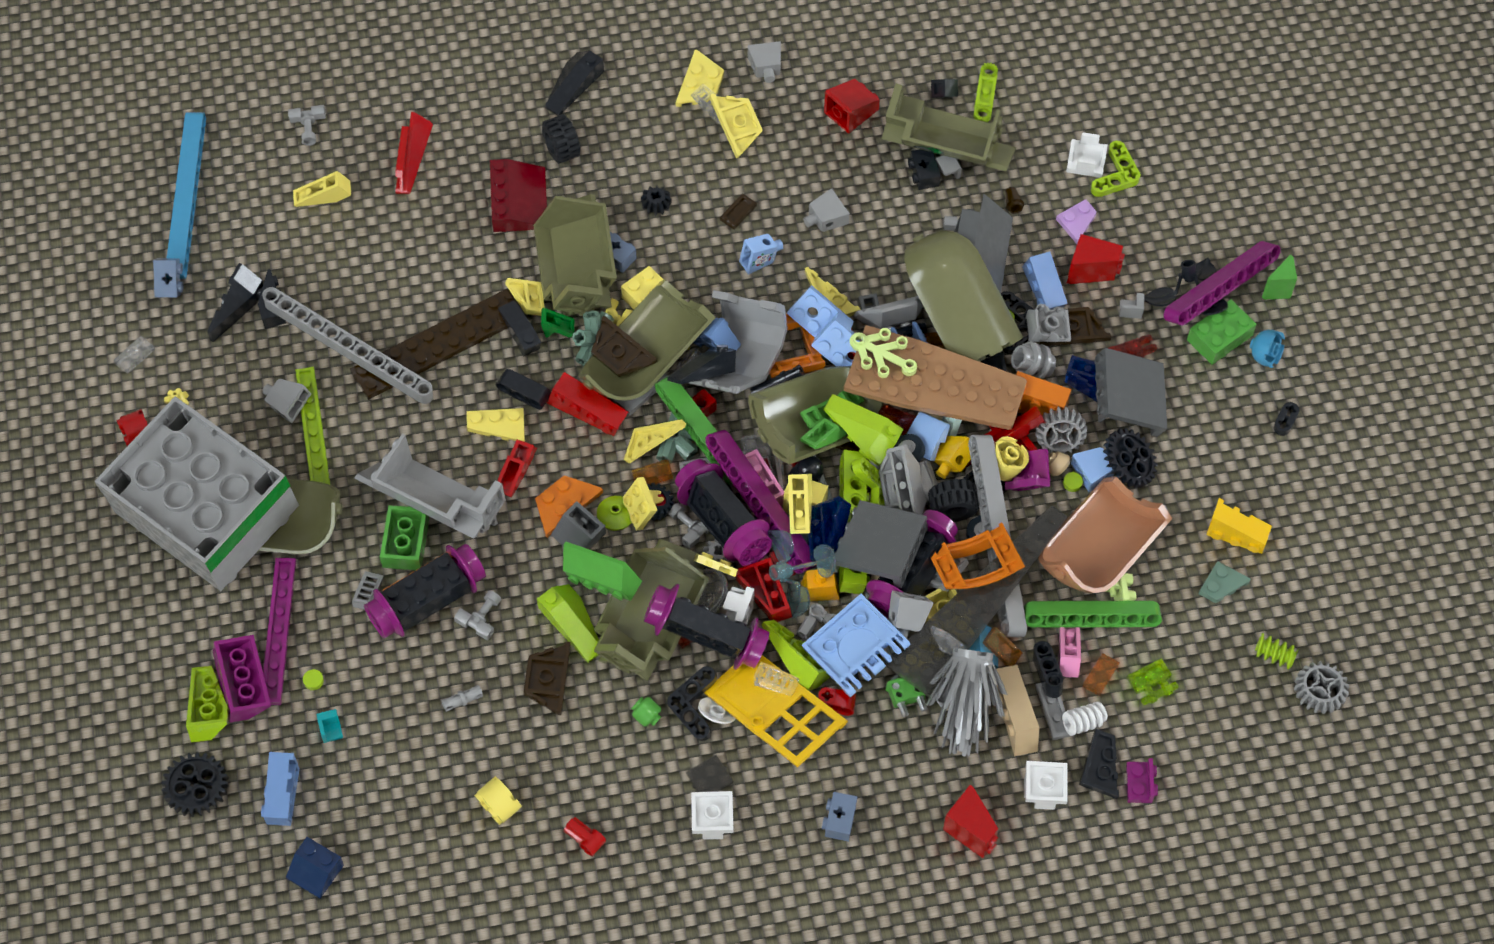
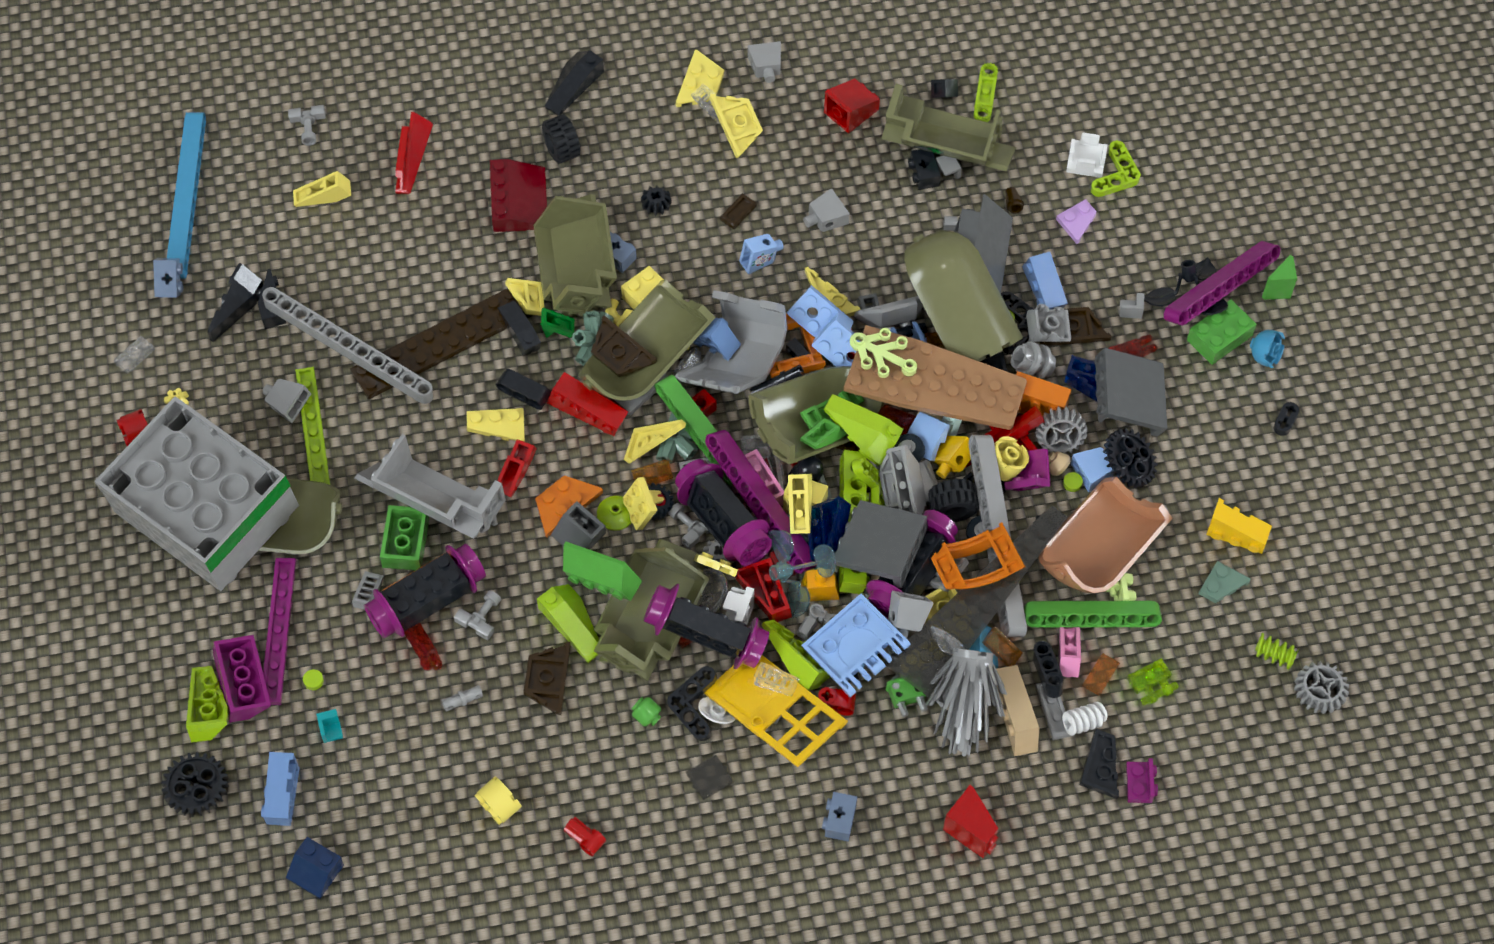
black wedge [667,345,736,384] -> none
white panel [691,791,733,839] -> none
white panel [1024,761,1067,810] -> none
red slope [1067,234,1125,284] -> none
none -> clear red hinge [404,623,443,671]
none -> black piece [785,338,810,358]

